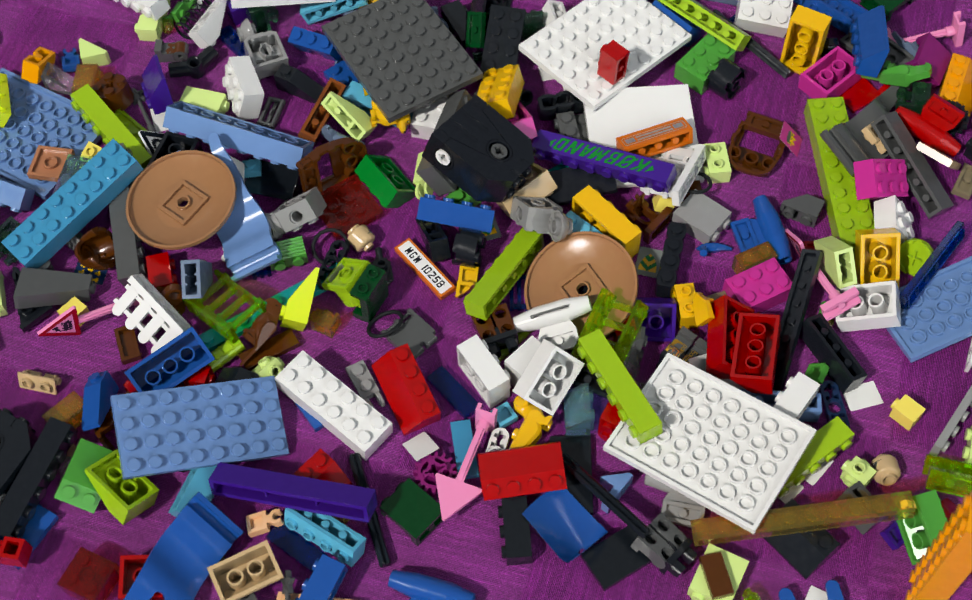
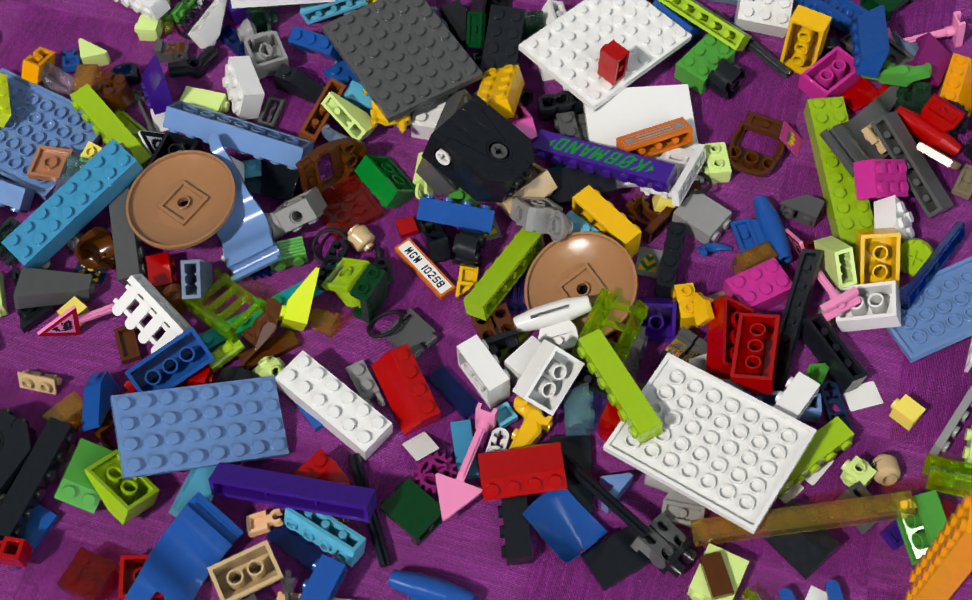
none -> rock [110,62,141,85]
none -> red tile [395,215,419,239]

